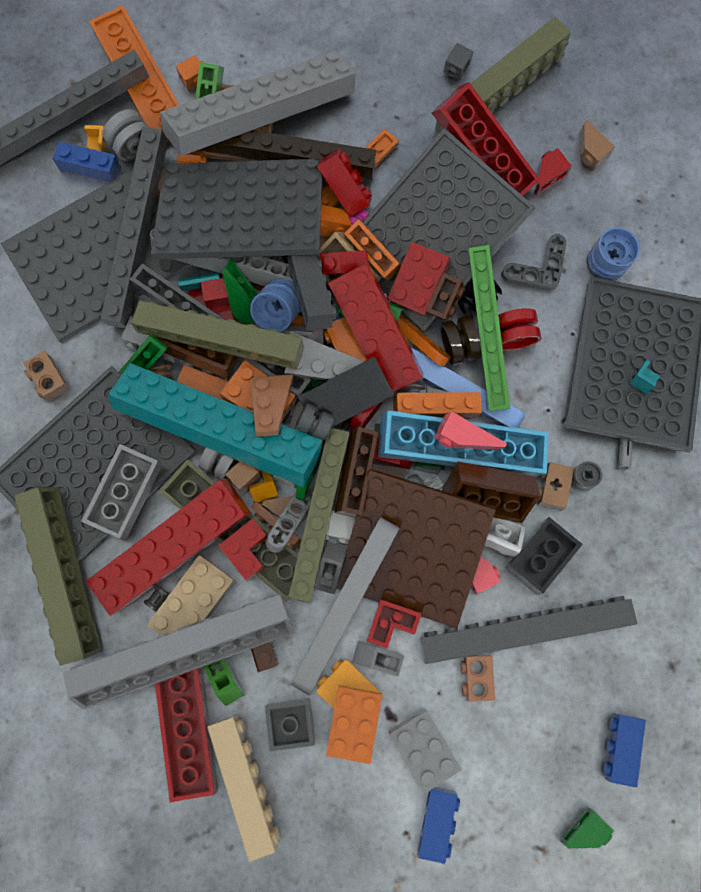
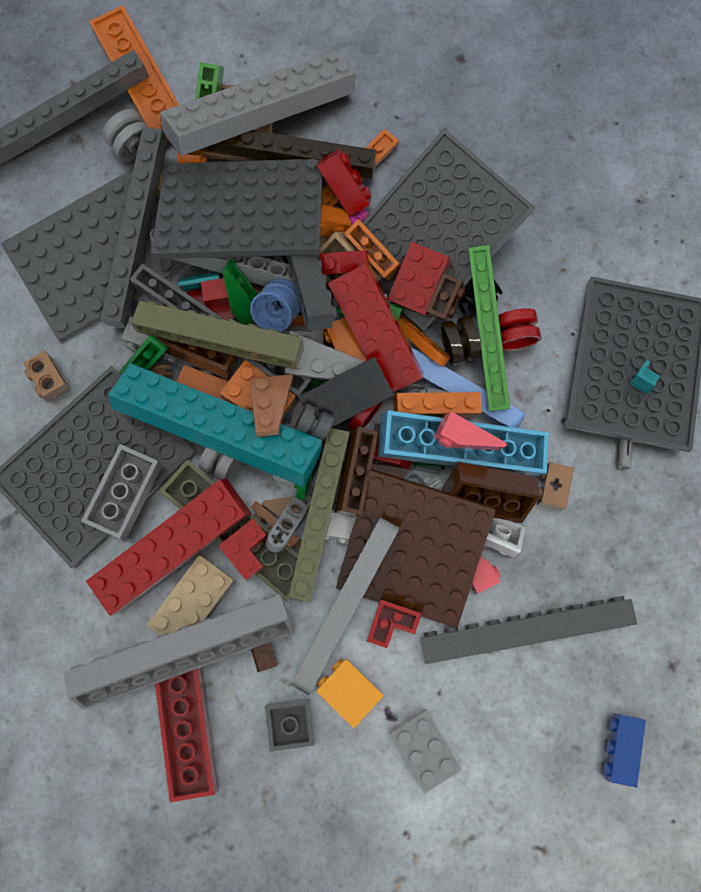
olive brick [14,487,102,666] -> none
blue brick [53,141,120,182] -> none
light orange panel [84,125,108,153] -> none
dark grey bush [143,585,169,612] -> none
orange brick [176,55,204,91] -> none
bright green slope [203,658,244,706] -> none
tan brick [207,714,281,862] -> none
medium nougat brick [225,461,262,496] -> none
light orange panel [249,471,279,503] -> none
light grey slope [315,542,347,594] -> none
orange brick [326,686,382,764] -> none
light grey slope [352,641,404,676] -> none
blue brick [417,787,460,864] -> none
red brick [431,82,540,196] -> none
olive brick [435,16,571,133] -> none
dark grey brick [444,43,474,80] -> none
nougat brick [461,656,495,702] -> none
dark grey beam [502,234,566,290] -> none
black brick [505,517,583,595] -> none
red slope [534,148,572,195] -> none
green slope [560,808,614,849] -> none
dark grey wheel [571,461,603,492] -> none
medium nougat slope [580,120,615,170] -> none
medium blue wheel [588,227,640,280] -> none

